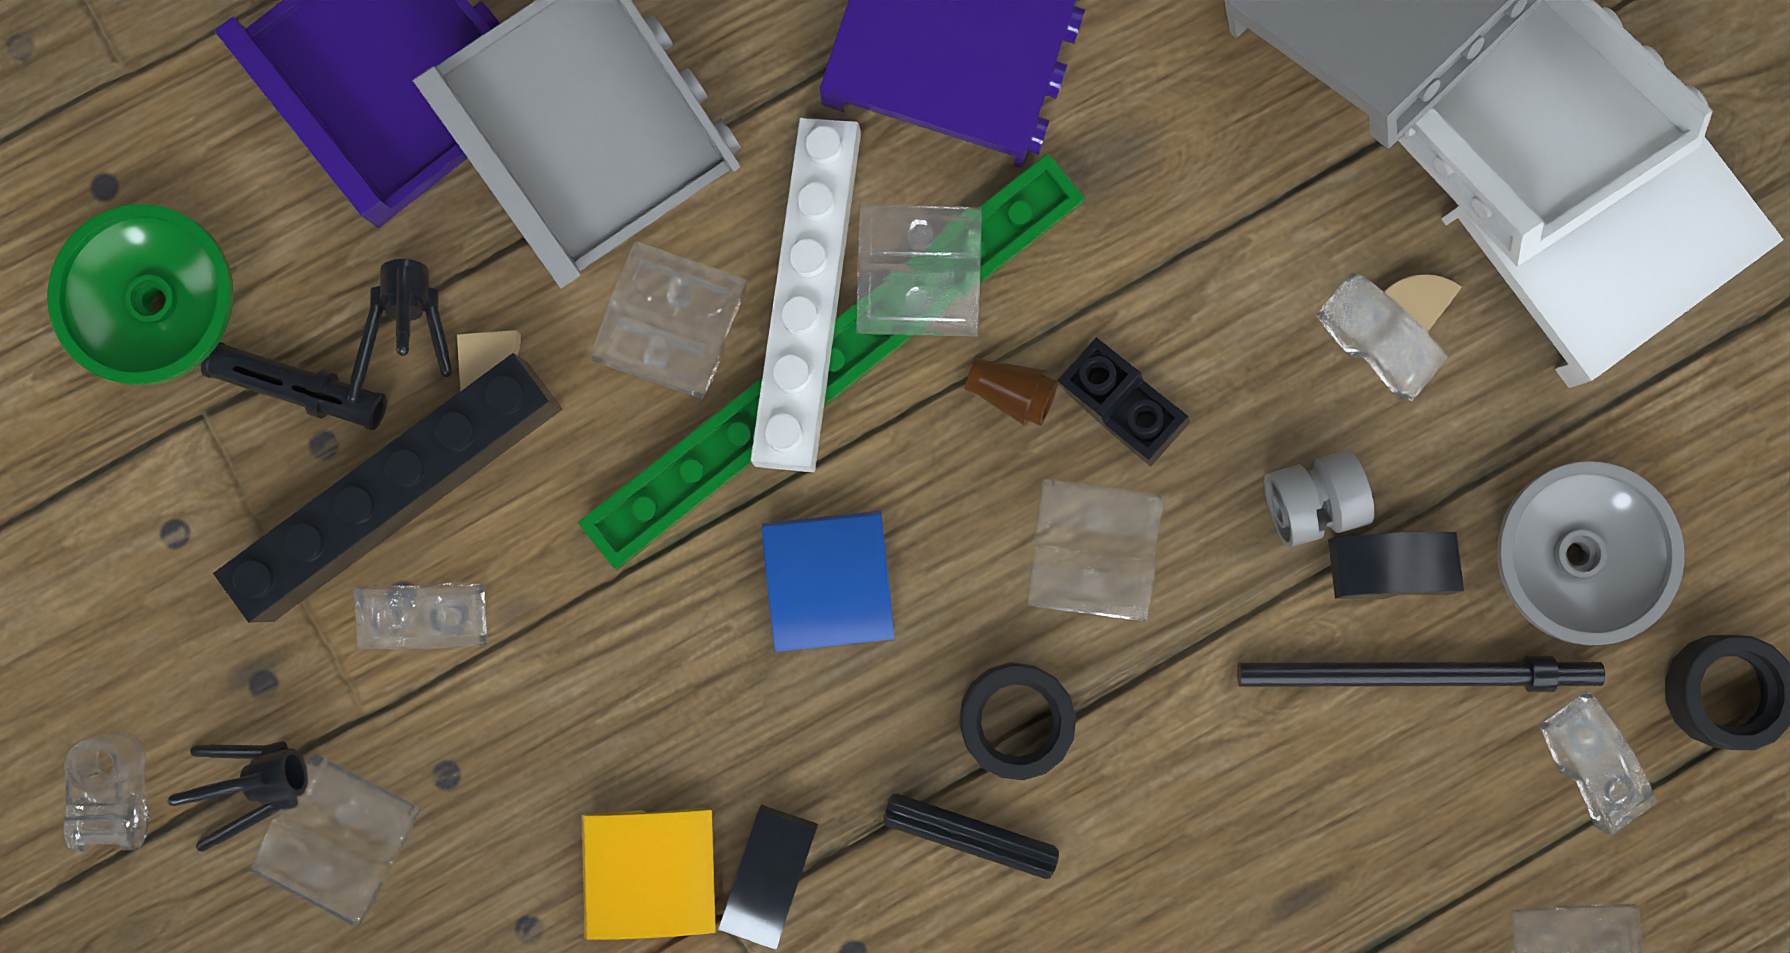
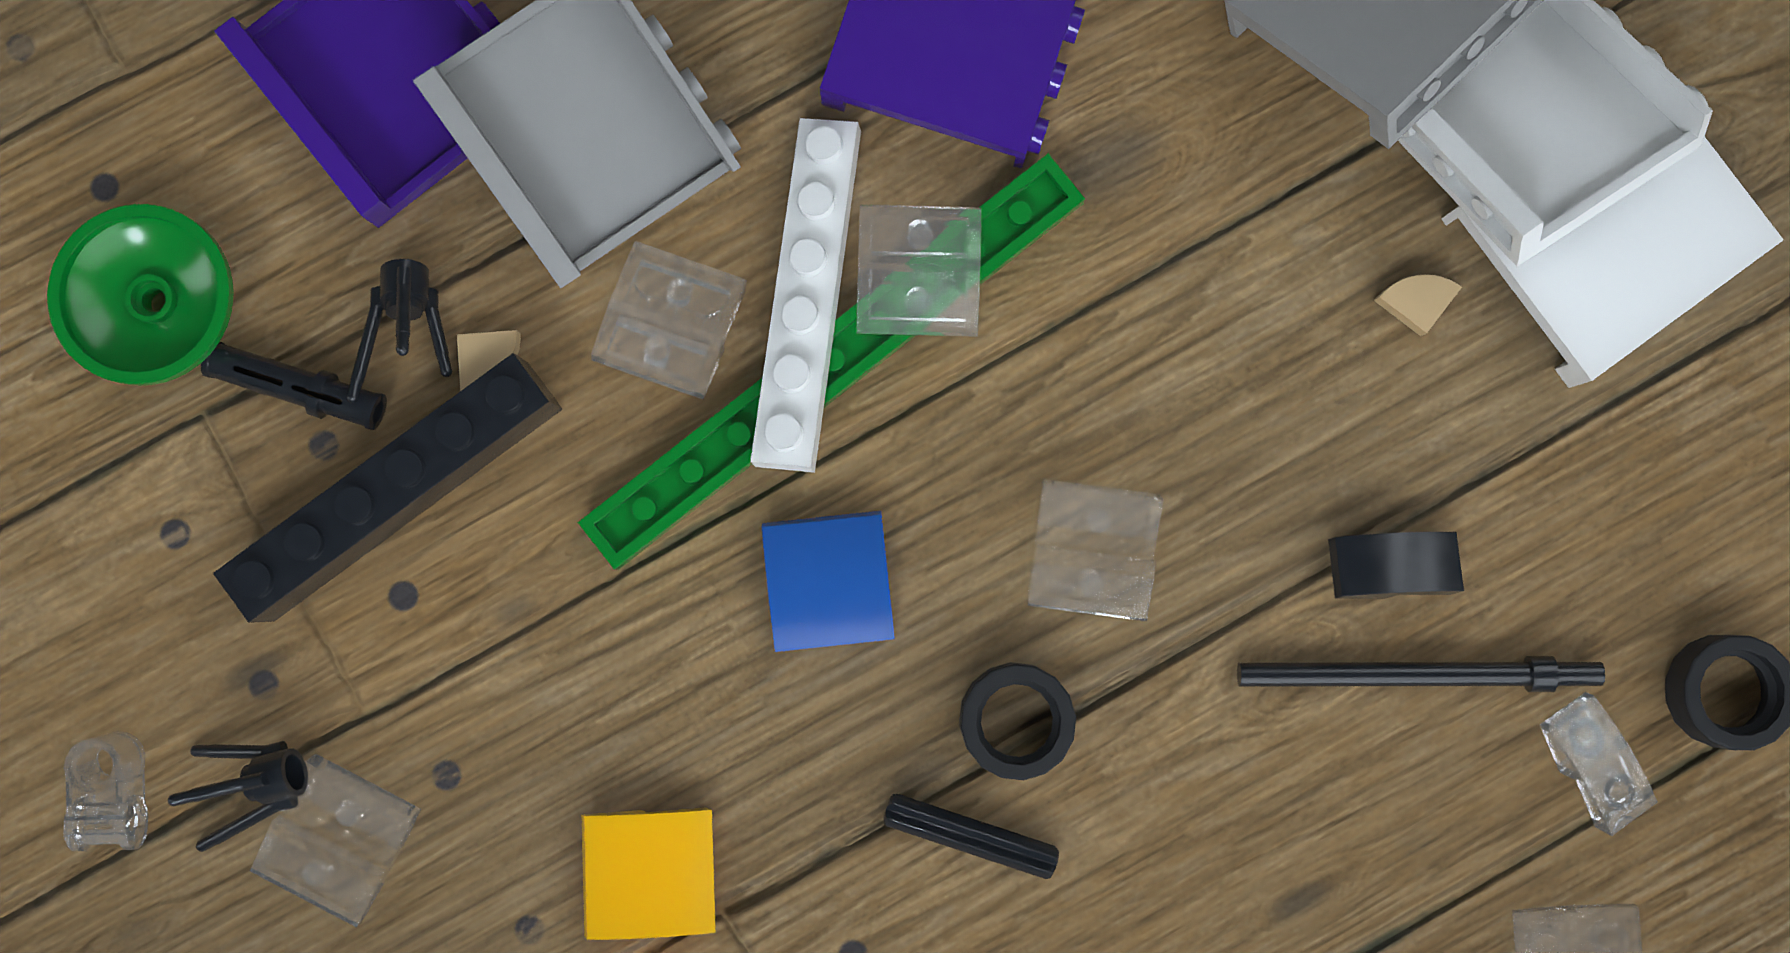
clear slope [354,583,487,649] -> none
black slope [719,804,818,949] -> none
reddish brown cone [965,357,1058,426] -> none
black slope [1057,337,1190,467] -> none
light grey wheel [1264,449,1374,548] -> none
clear slope [1316,273,1449,400] -> none
light grey dish [1497,462,1685,645] -> none

